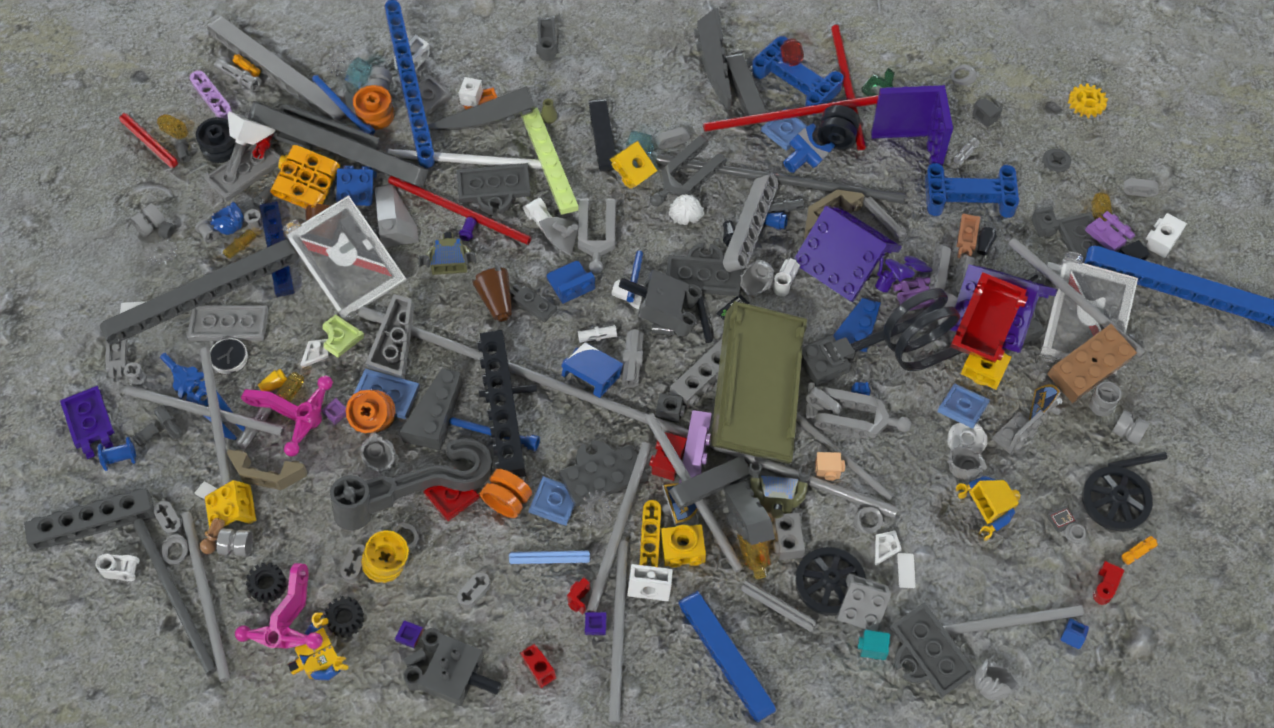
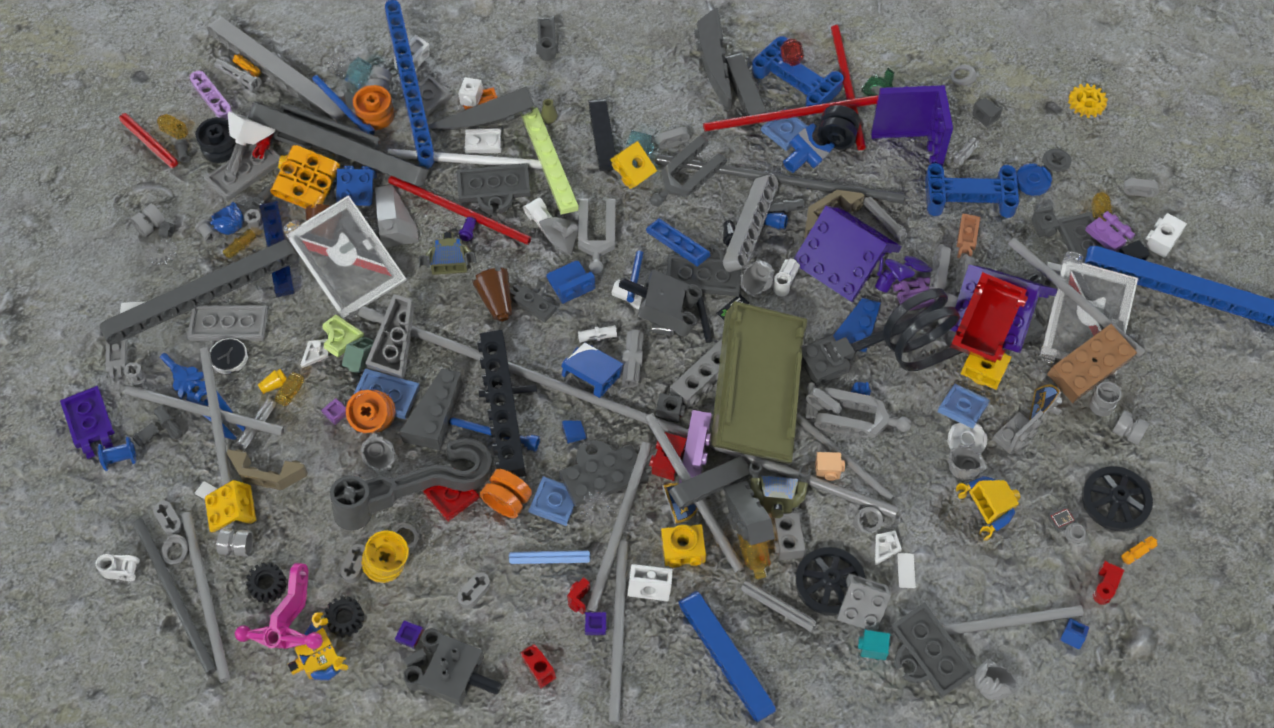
dark grey brick [24,488,156,552] -> none
medium nougat axle [200,518,225,554] -> none
dark pink piece [241,375,333,457] -> none
yellow beam [640,500,661,567] -> none
white hair [669,194,705,225] -> none
black cone [977,227,997,256] -> none
black bar [1108,452,1167,468] -> none
none -> sand green slope [342,336,375,373]
none -> white plate [465,128,501,154]
none -> blue slope [562,420,586,444]
none -> blue tile [646,218,710,267]
none -> blue tile [1016,163,1052,196]

